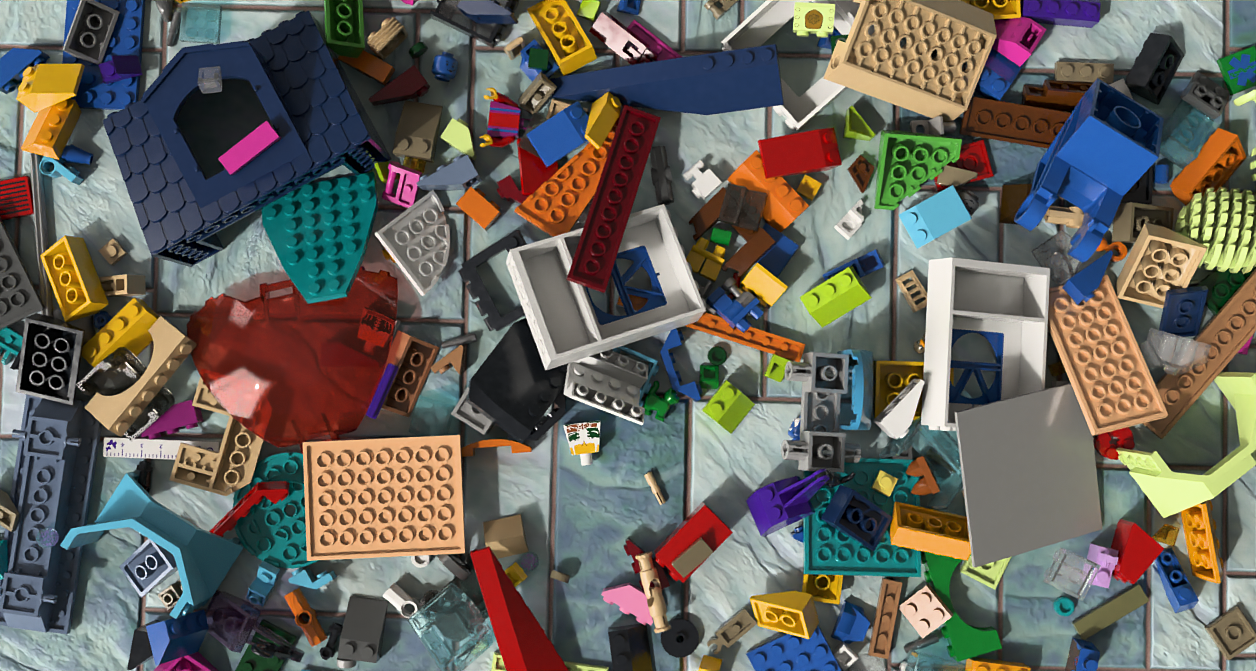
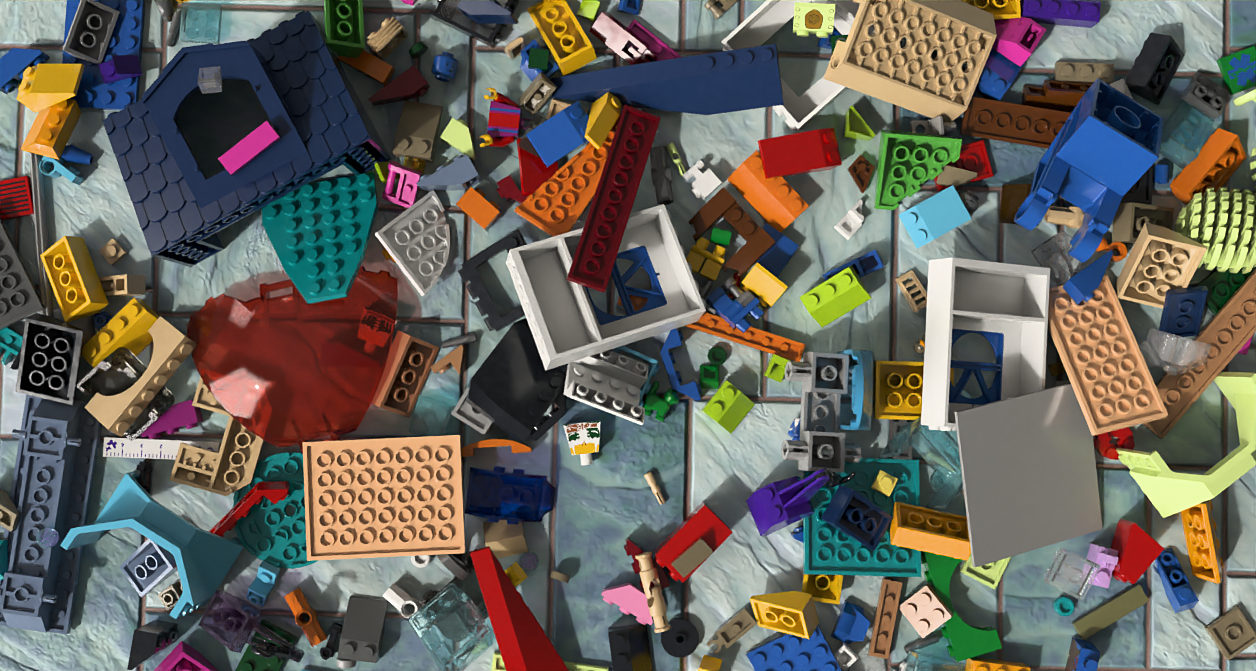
blue slope [146,609,209,666] -> none
medium azure slope [288,567,337,590] -> none
dark purple axle [366,363,399,419] -> none
clear smoke slope [718,184,768,232] -> none
yellow plate [796,174,822,201] -> none
white slope [873,379,924,439] -> none
dark orange tile [906,454,941,495] -> none
clear yellow slope [1152,524,1179,546] -> none
none -> clear blue slope [465,466,556,525]
none -> yellowish green pin [666,142,686,176]

